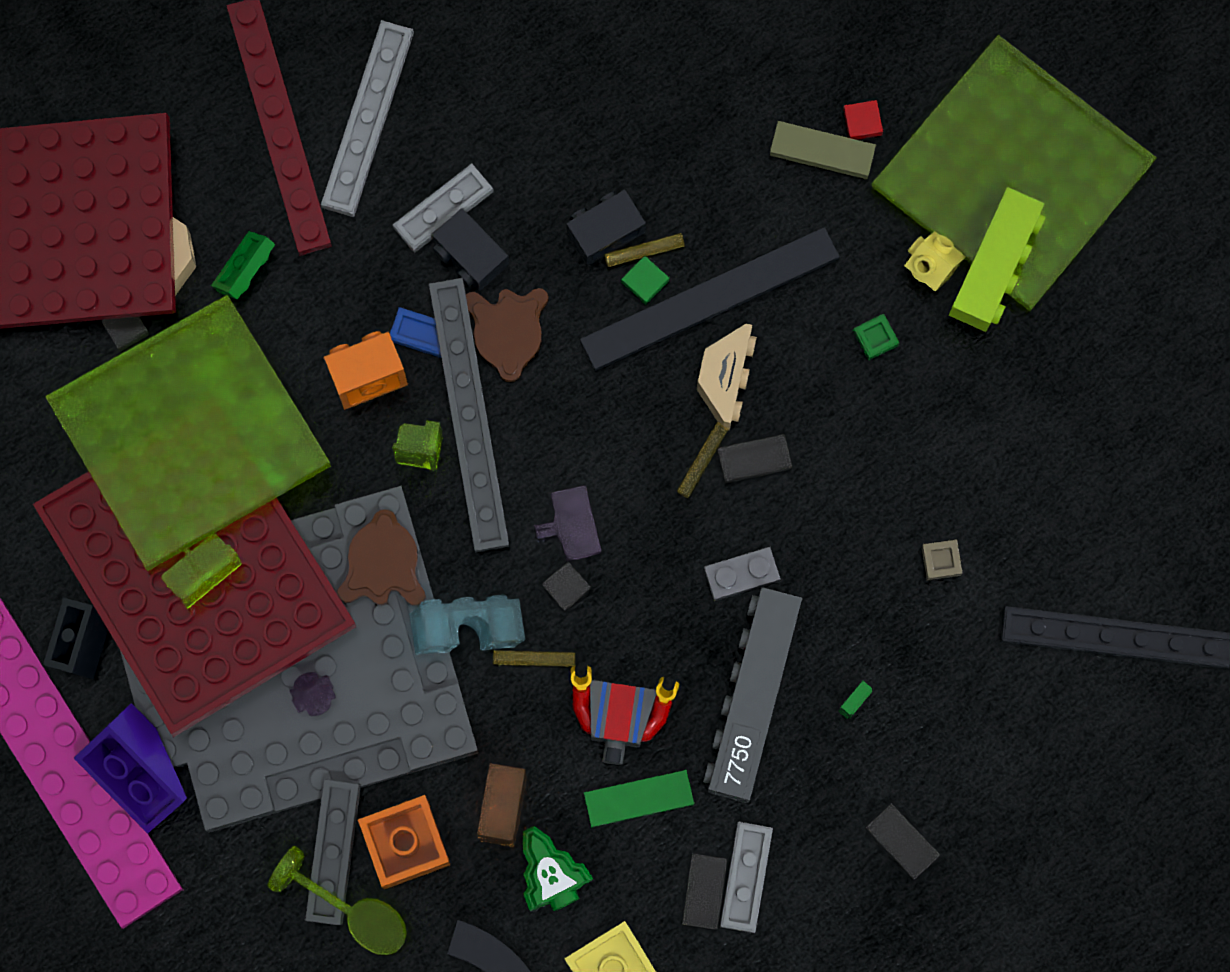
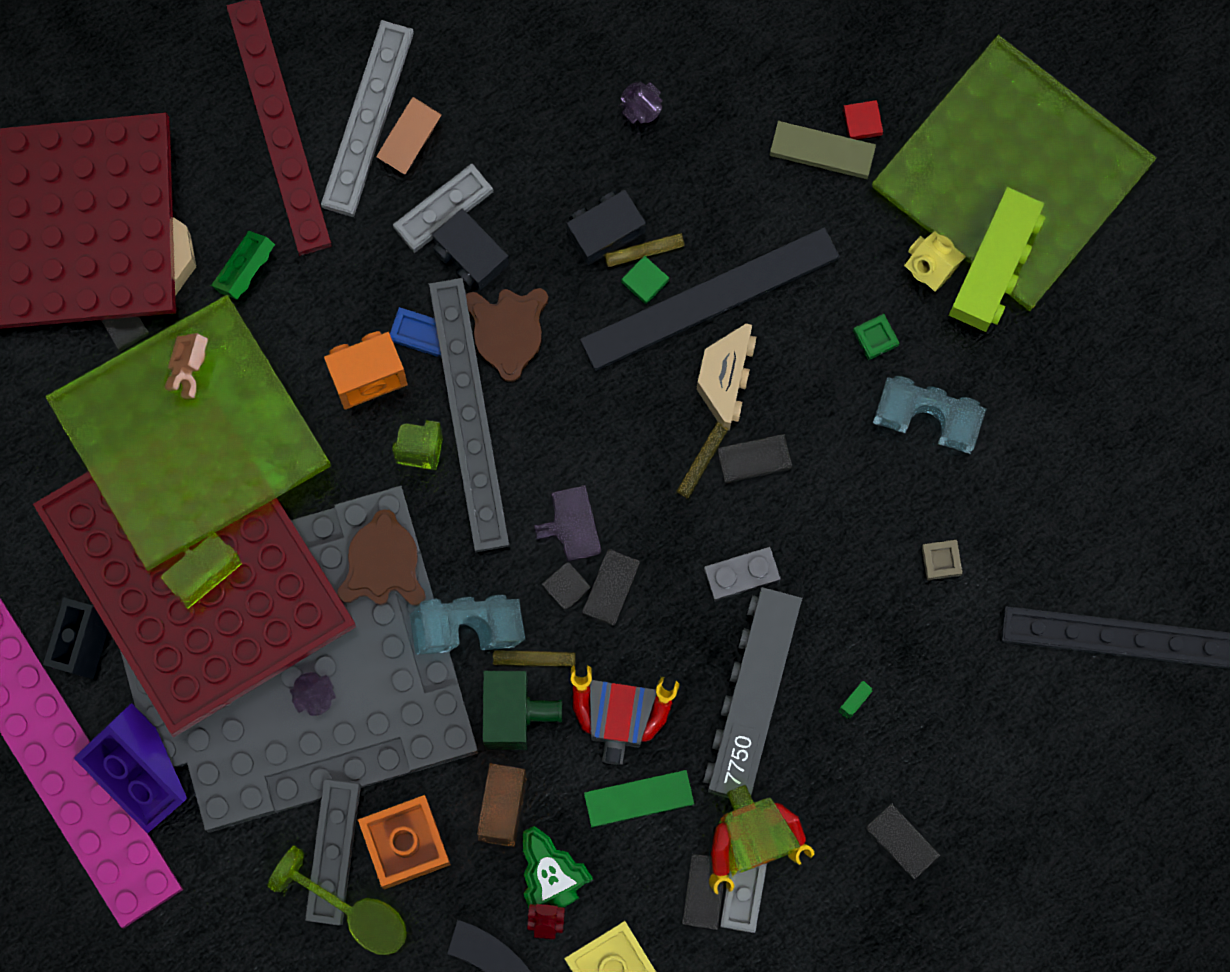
none -> nougat plate [164,333,208,399]
none -> nougat slope [376,97,442,174]
none -> dark green brick [483,671,562,750]
none -> dark red piece [527,904,565,939]
none -> clear smoke tile [582,549,640,627]
none -> clear purple gear [621,82,663,124]
none -> clear neon green torso [709,785,814,894]
none -> clear light blue arch [873,376,987,454]

